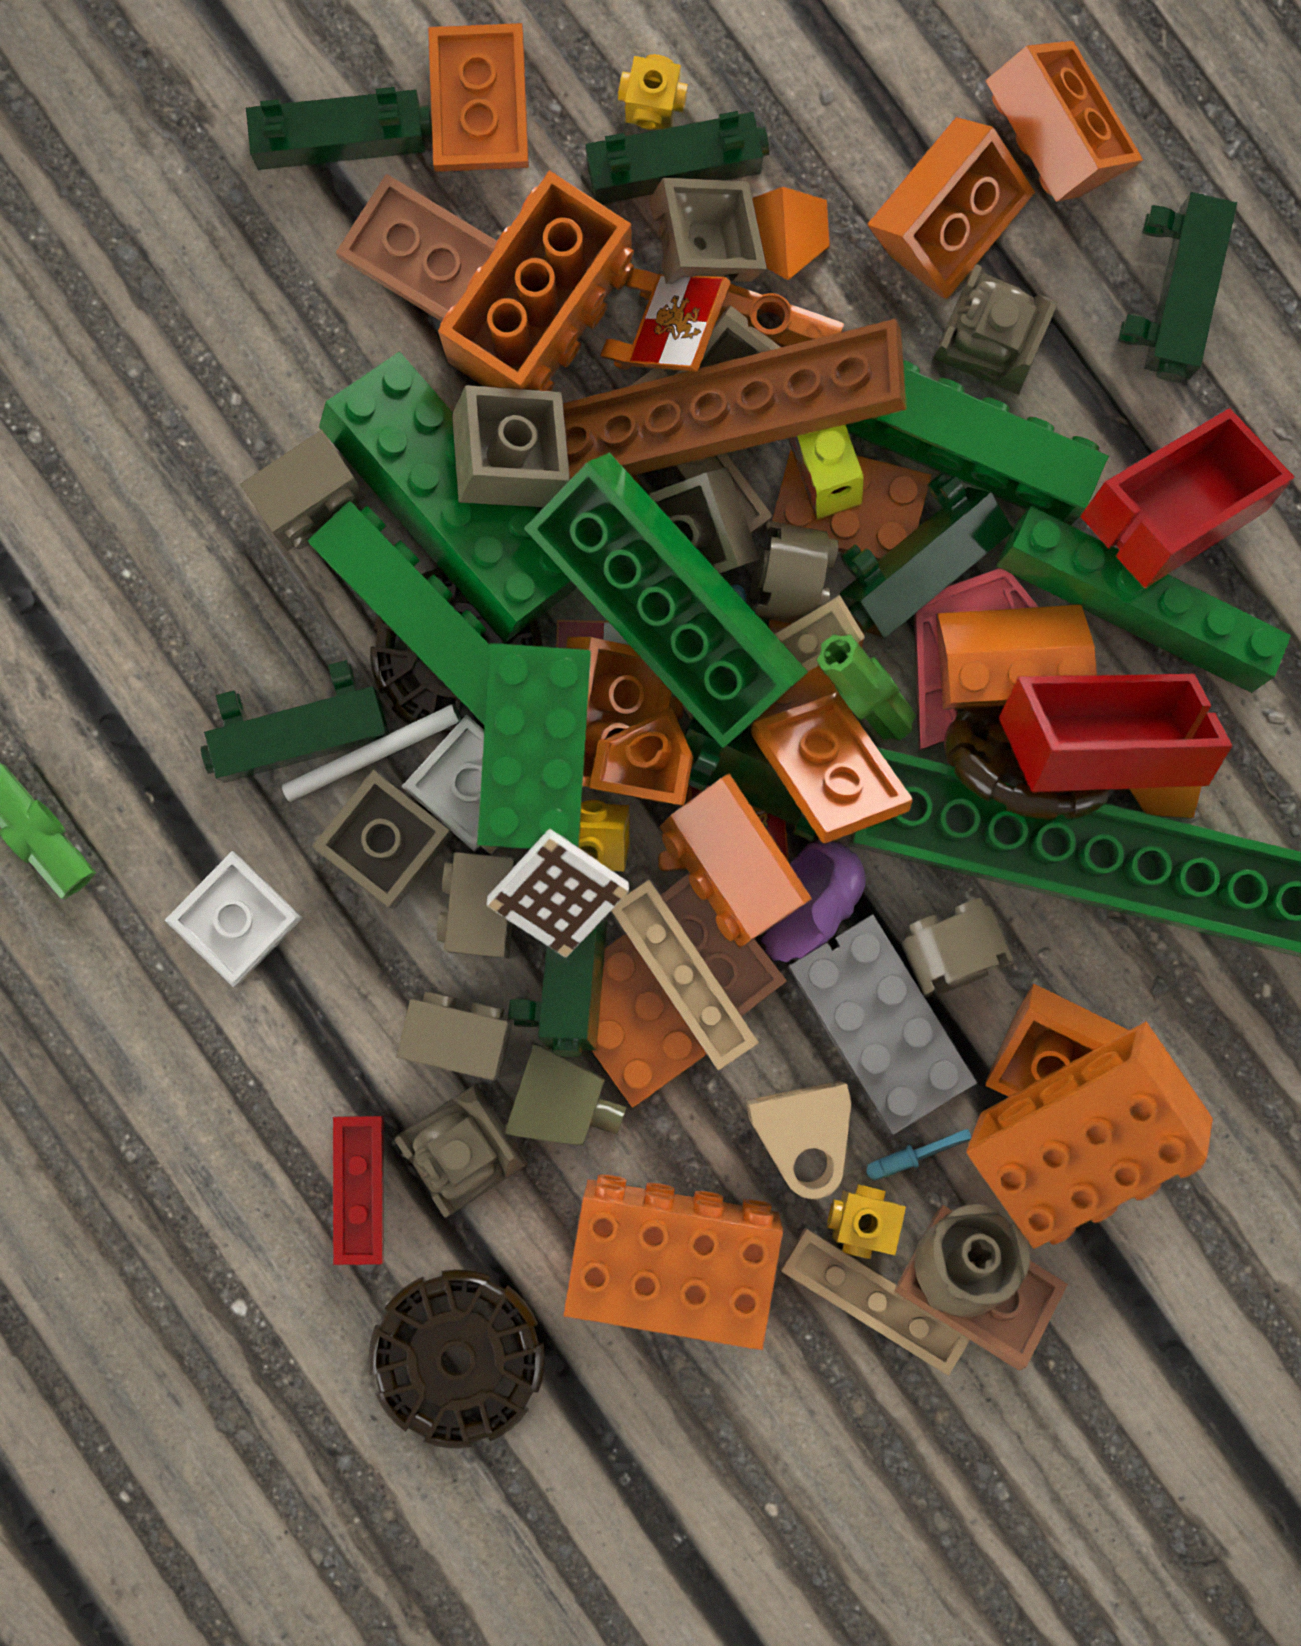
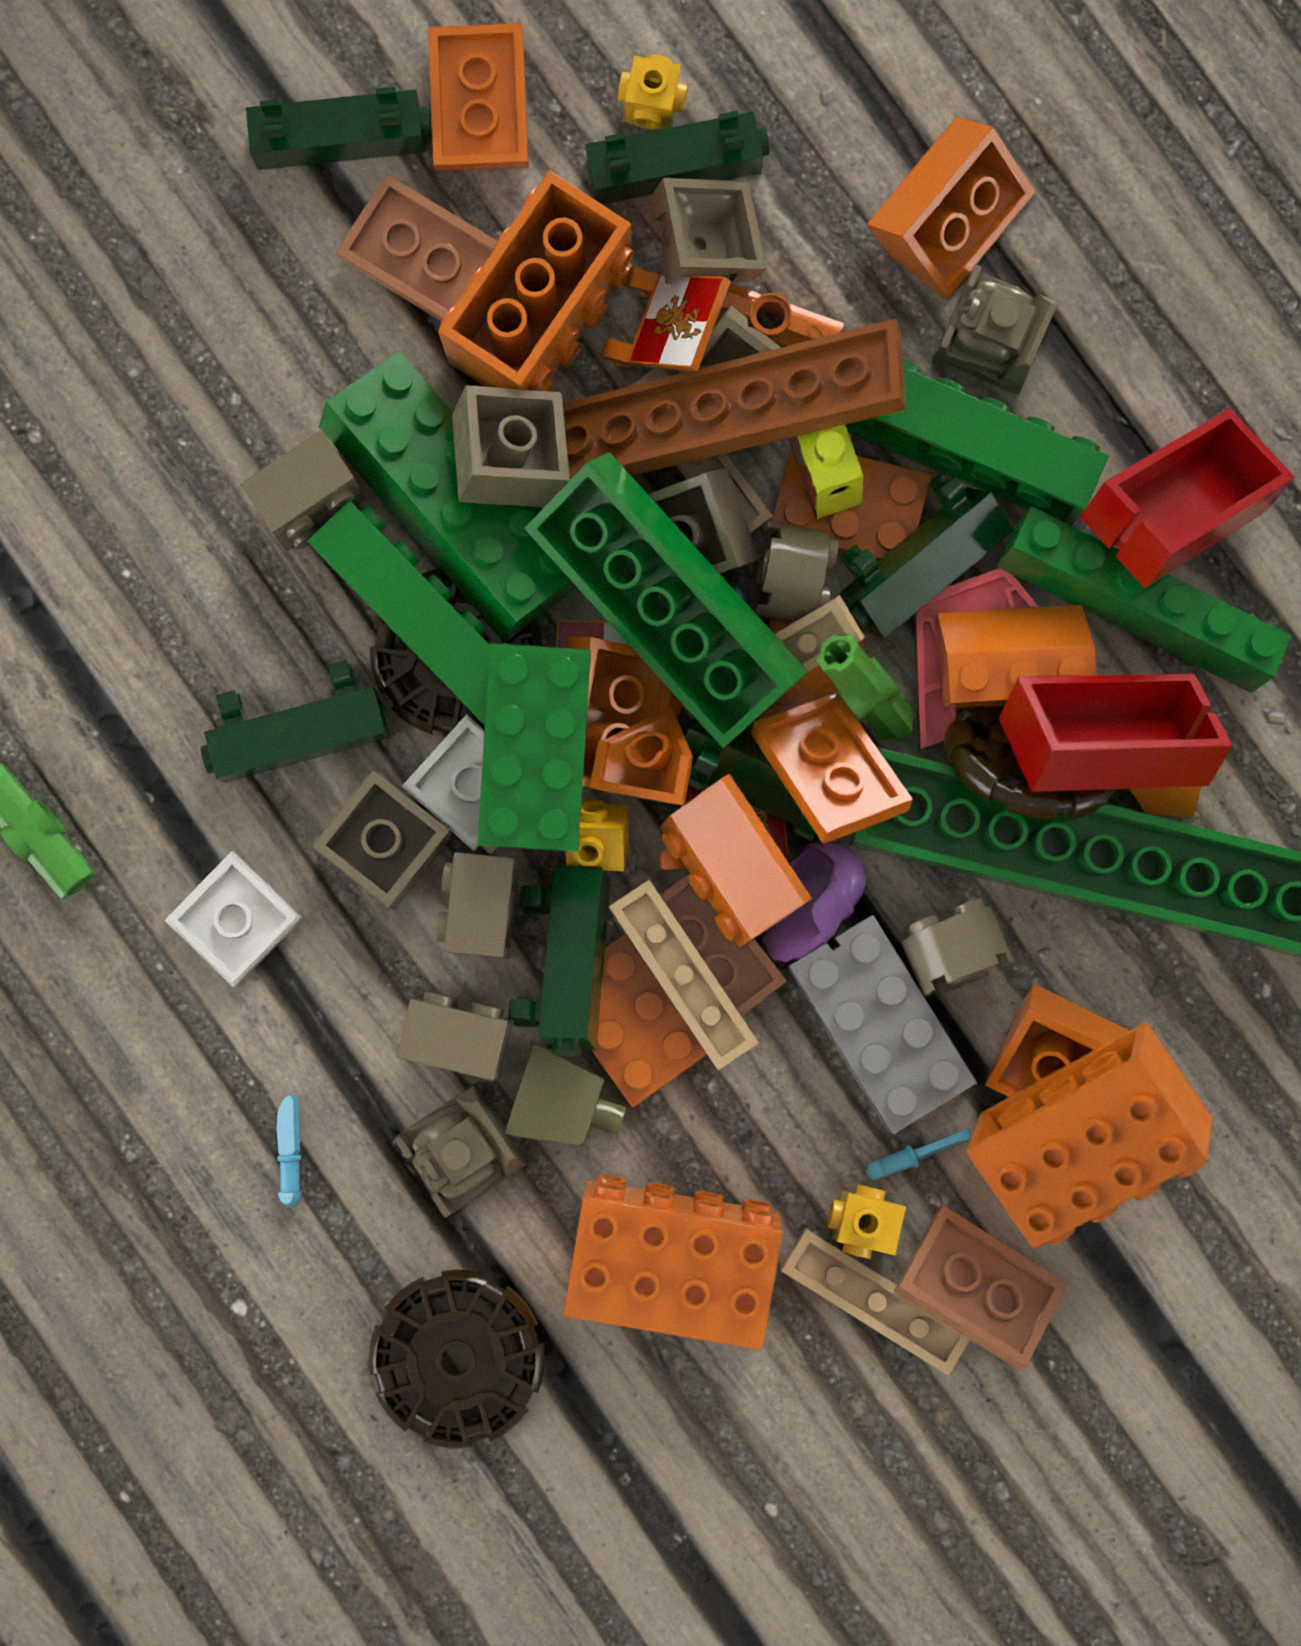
white bar [282,704,461,802] -> none
red plate [333,1116,384,1265] -> none
tile [487,829,629,958] -> none
tan hose [745,1081,851,1199] -> none
orange slope [752,186,830,280] -> none
dark tan brick [915,1204,1030,1317] -> none
orange slope [985,41,1143,202] -> none
dark green brick [1118,192,1238,382] -> none
none -> medium azure piece [276,1095,302,1208]

